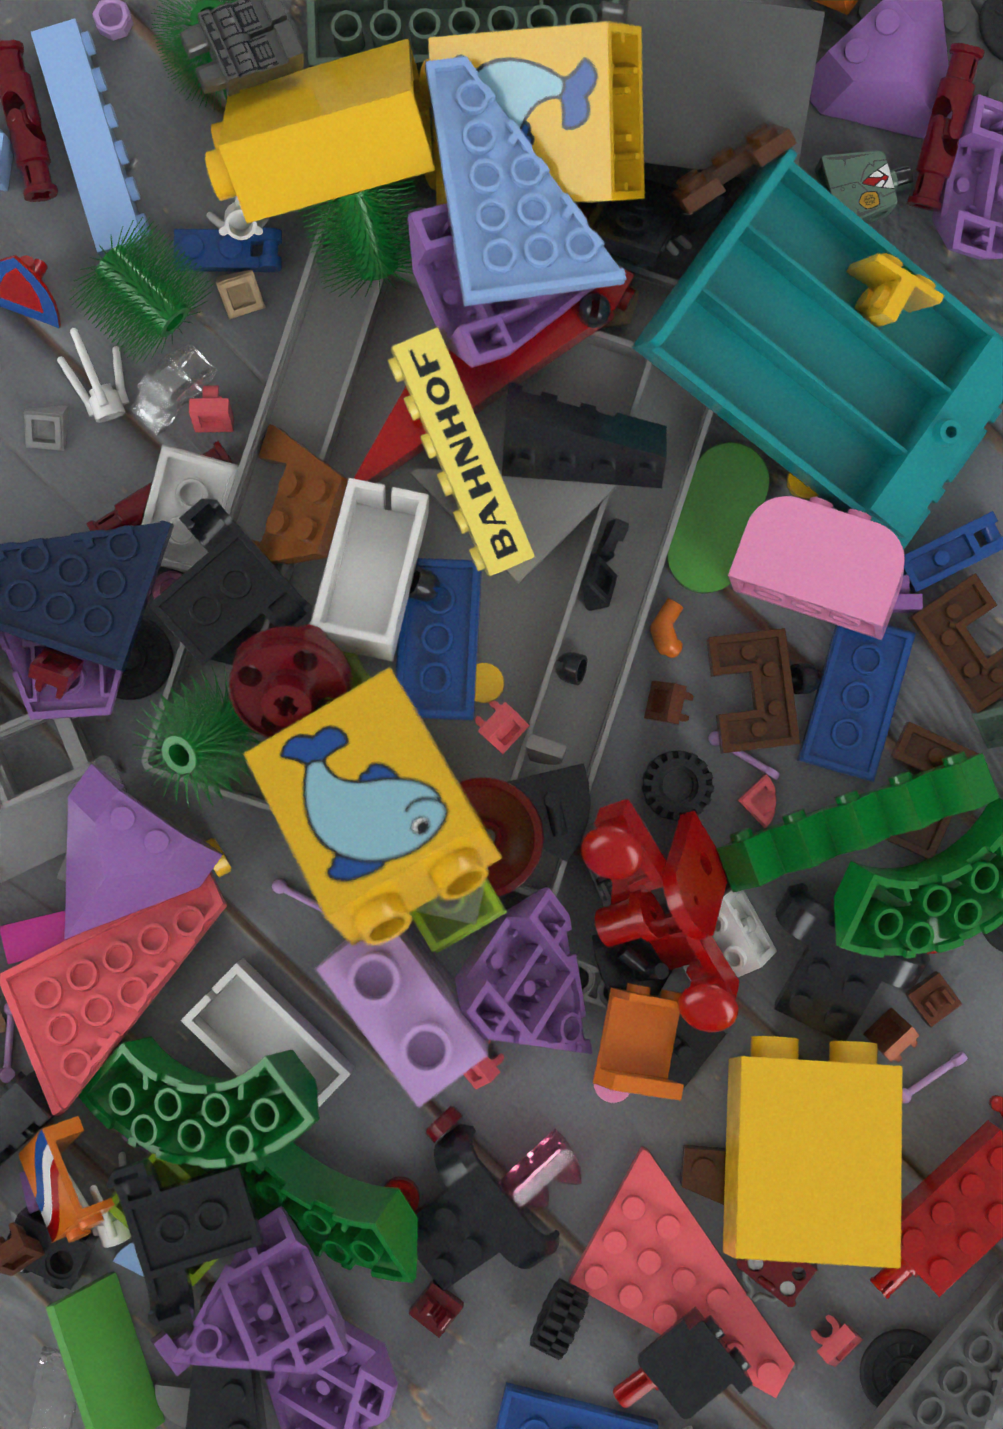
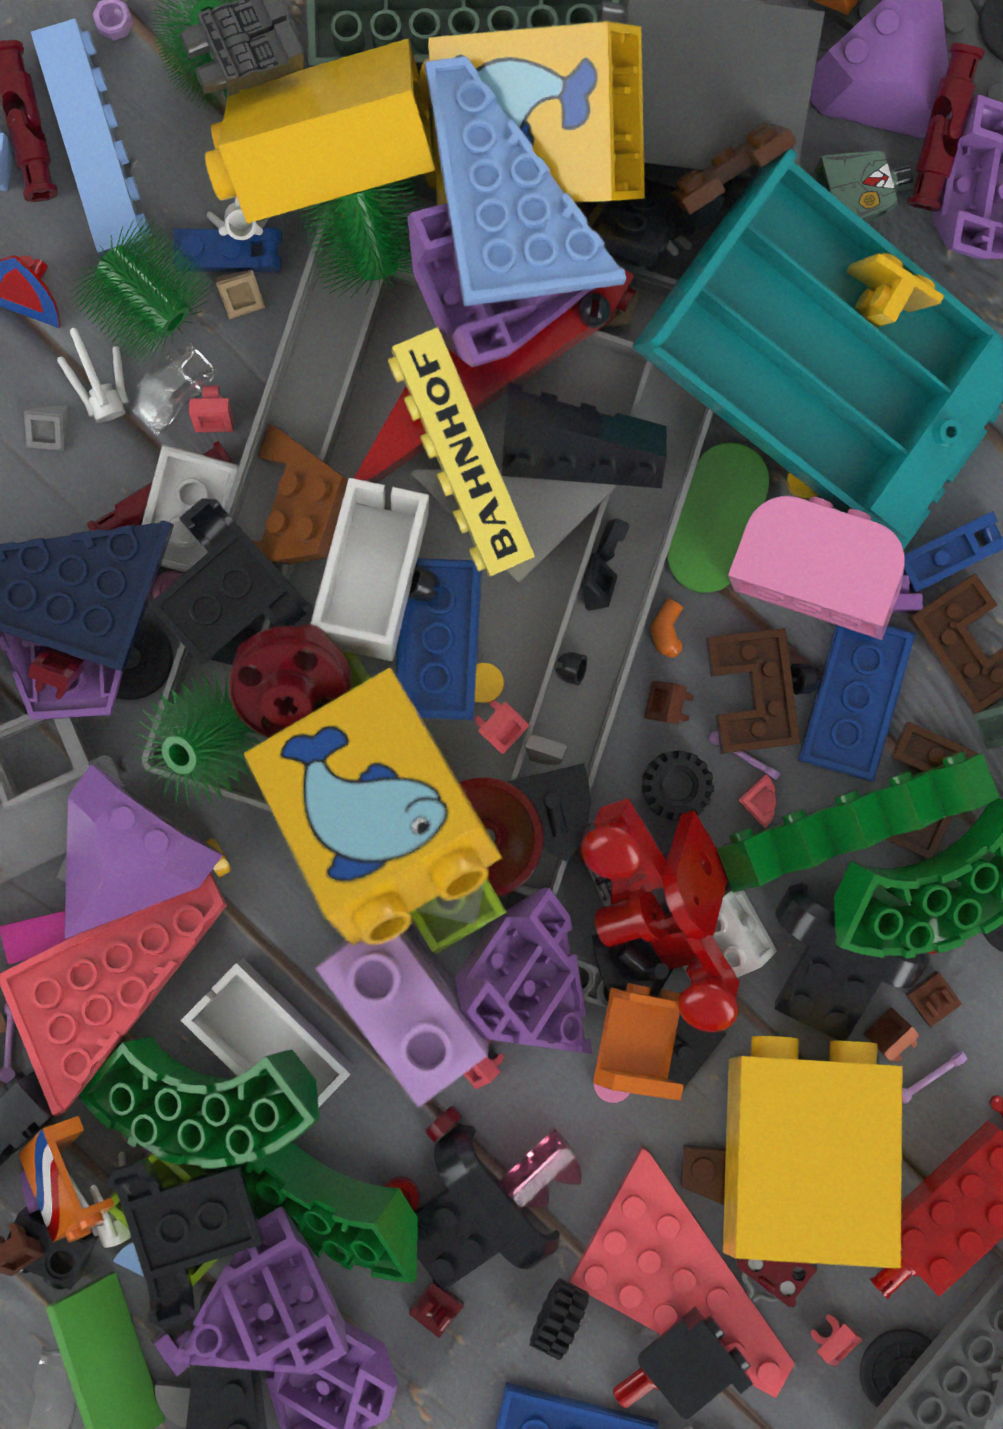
lavender hinge [272,879,323,913] -> none

